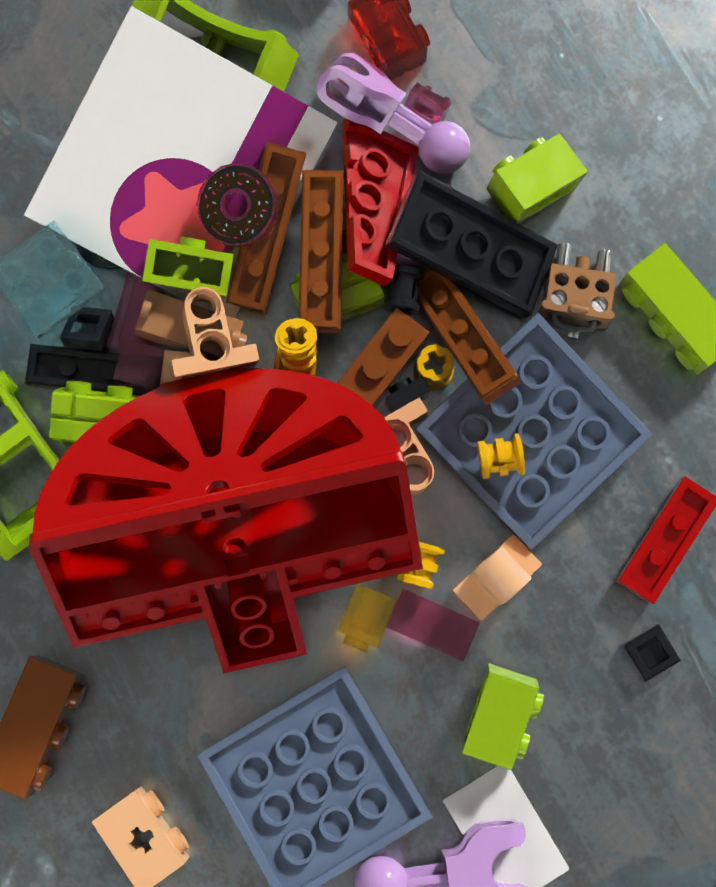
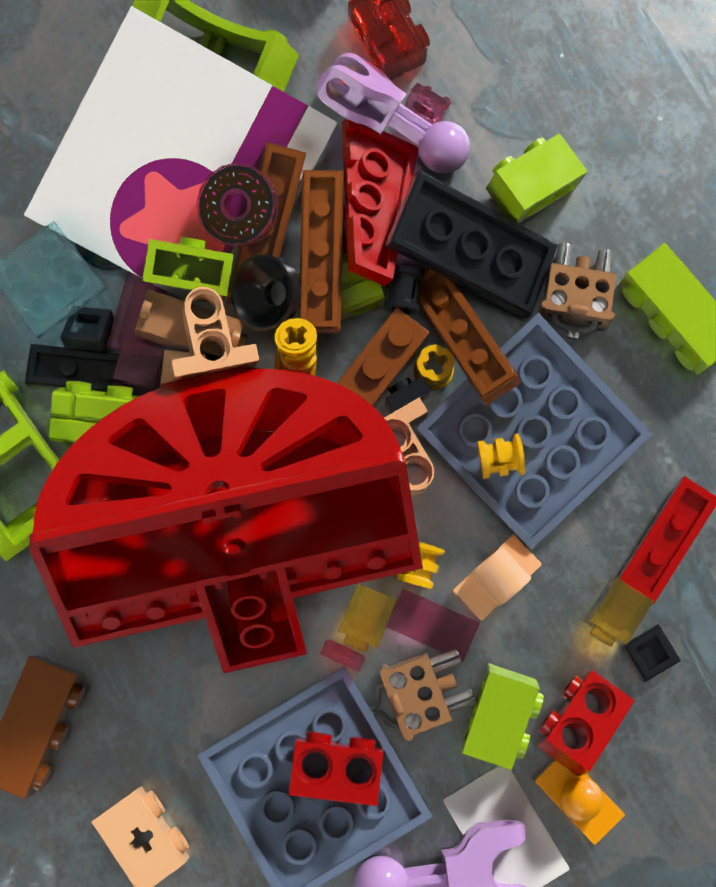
none -> black piece [231,254,301,331]
none -> red brick [289,731,384,806]
none -> clear pink tile [320,639,366,672]
none -> medium nougat piece [369,649,476,741]
none -> light orange tile [533,759,625,845]
none -> red brick [536,670,635,777]
none -> clear yellow brick [583,578,654,647]

